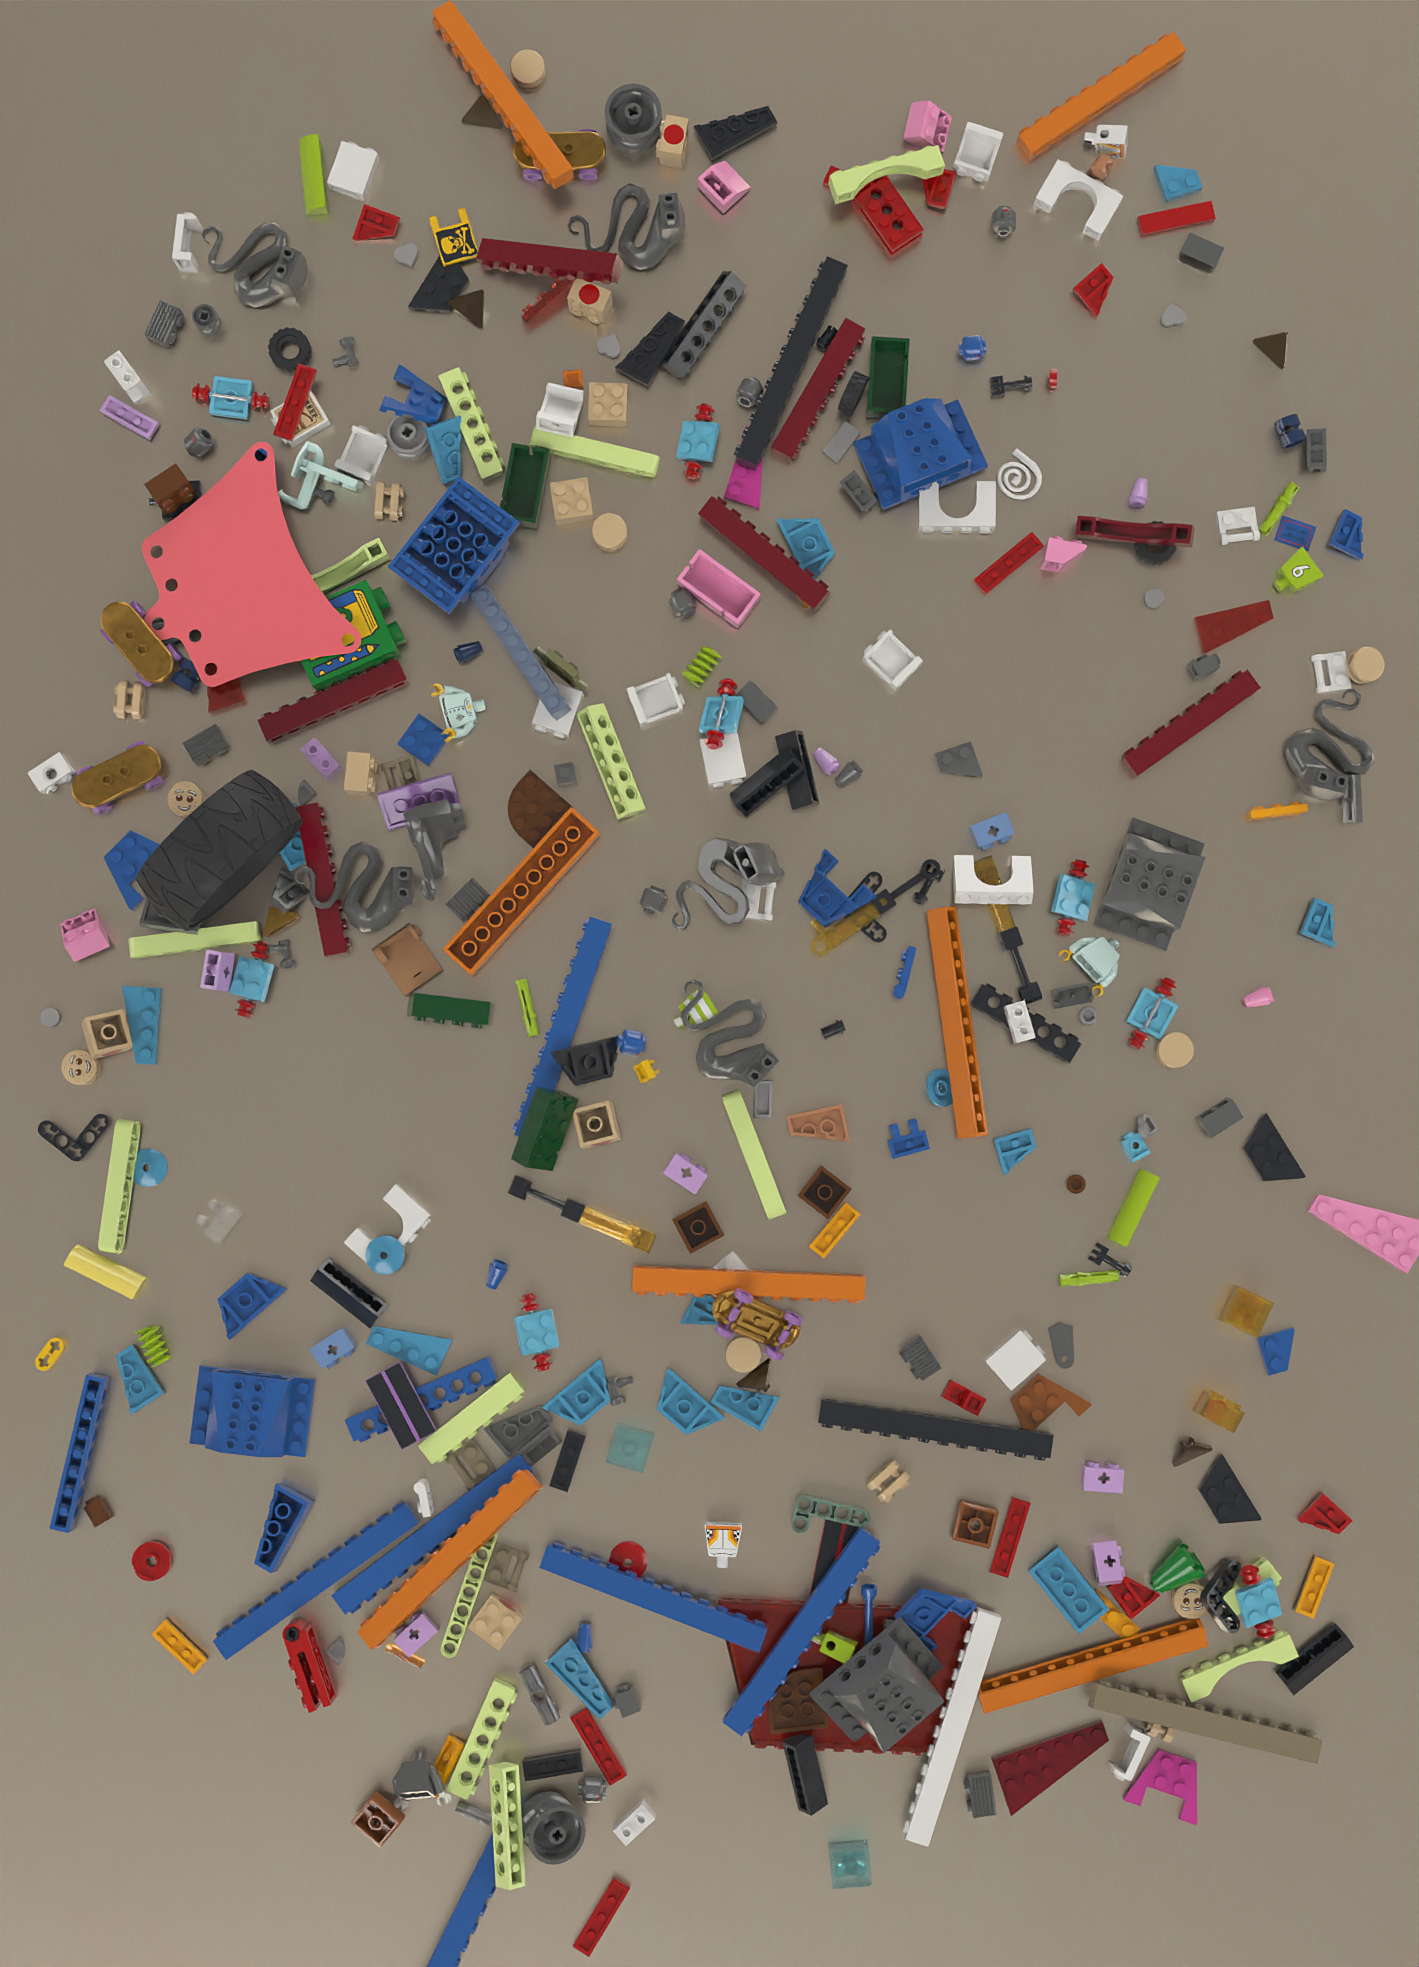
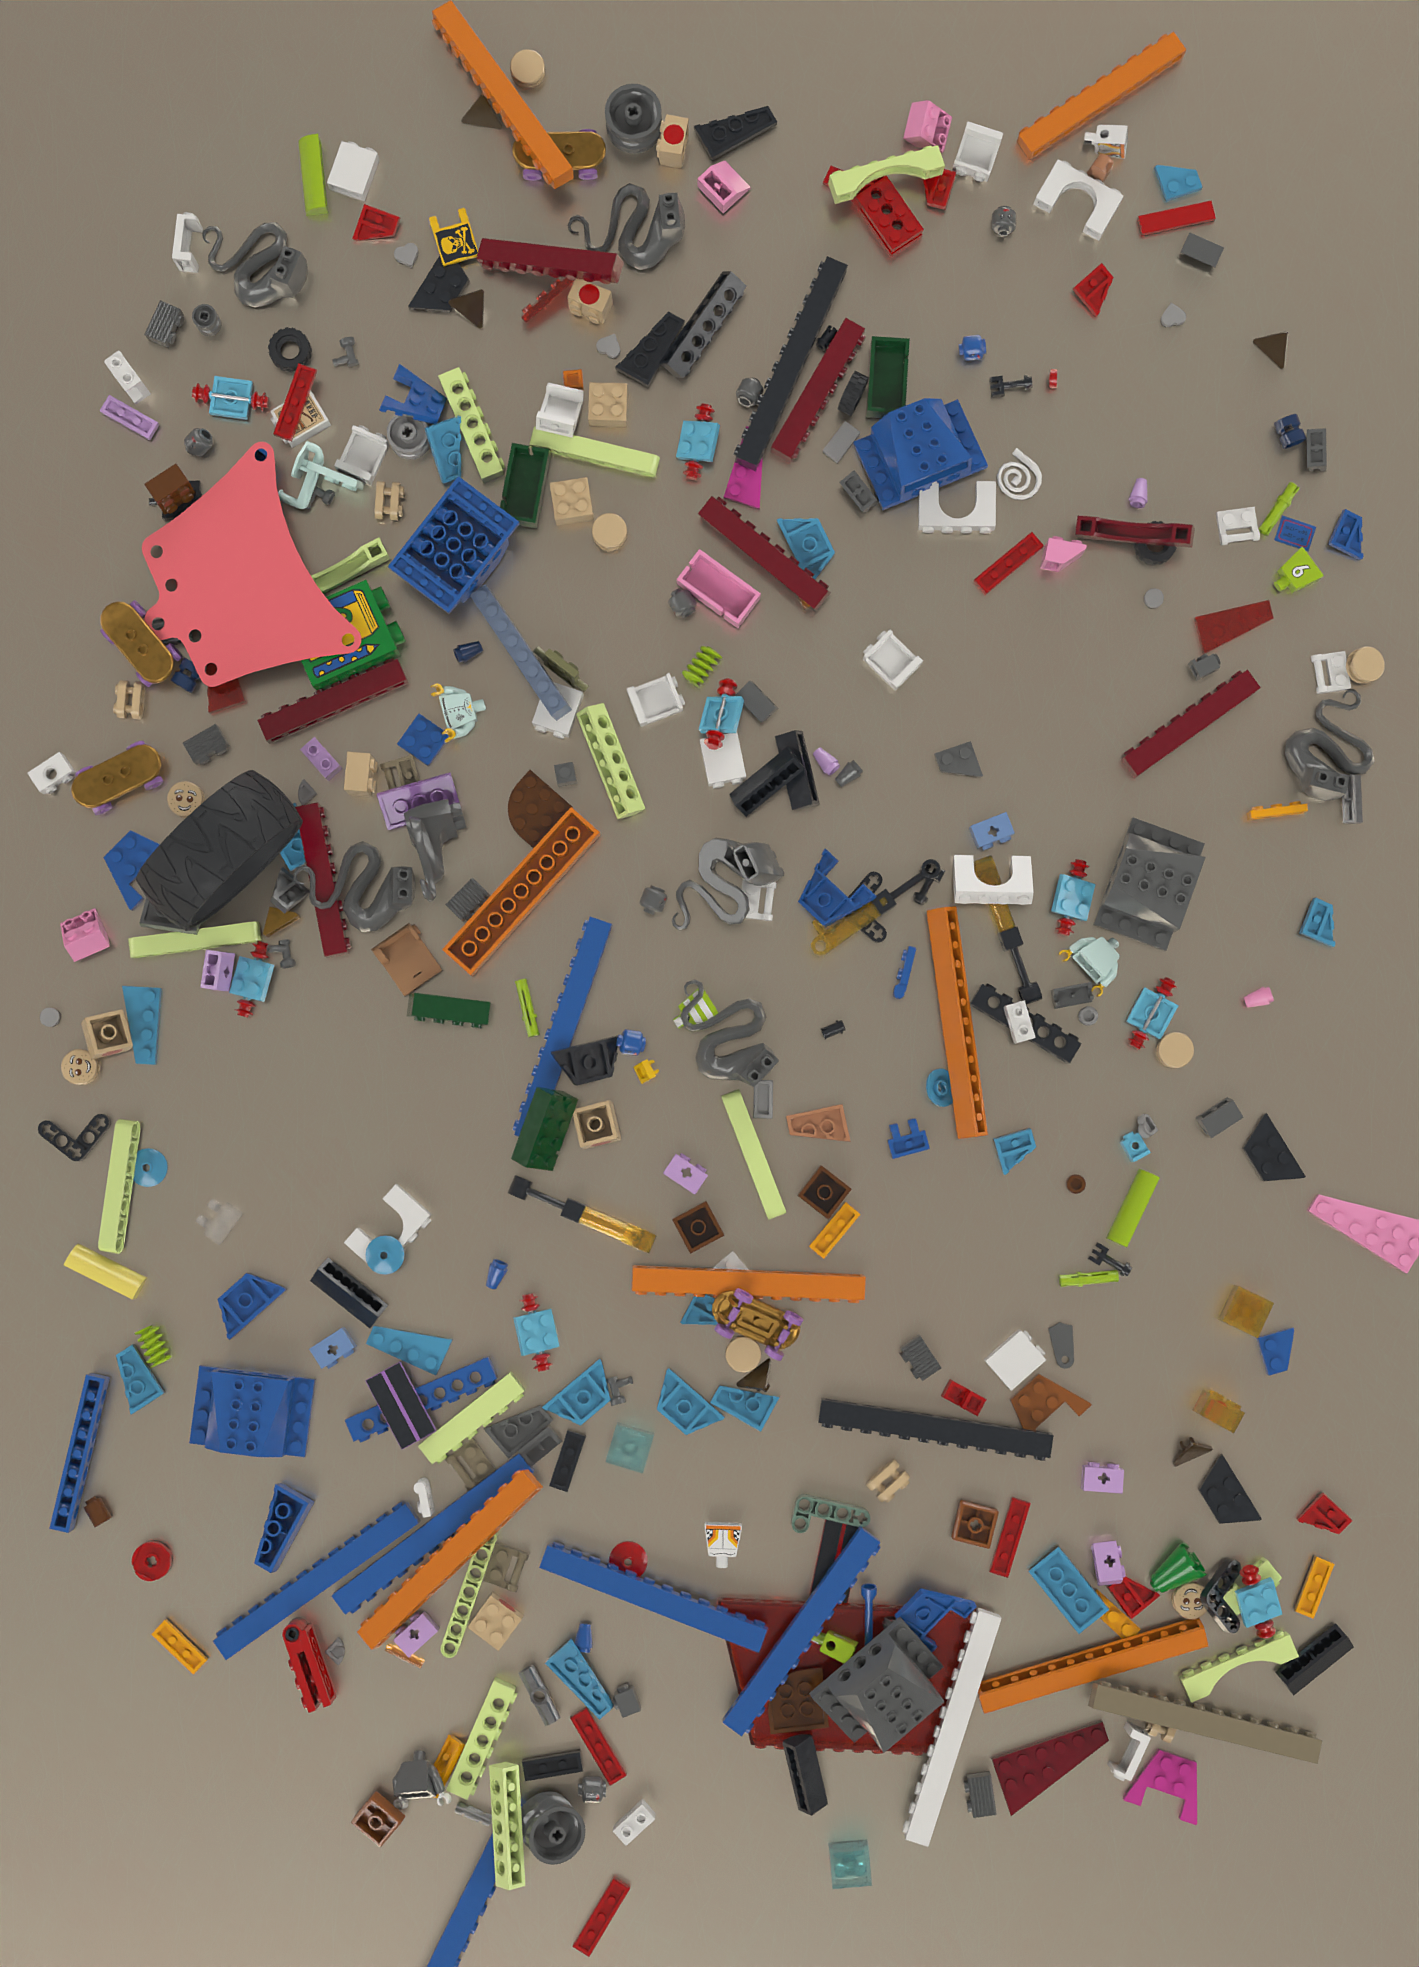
yellow beam [35,1337,66,1371] -> none

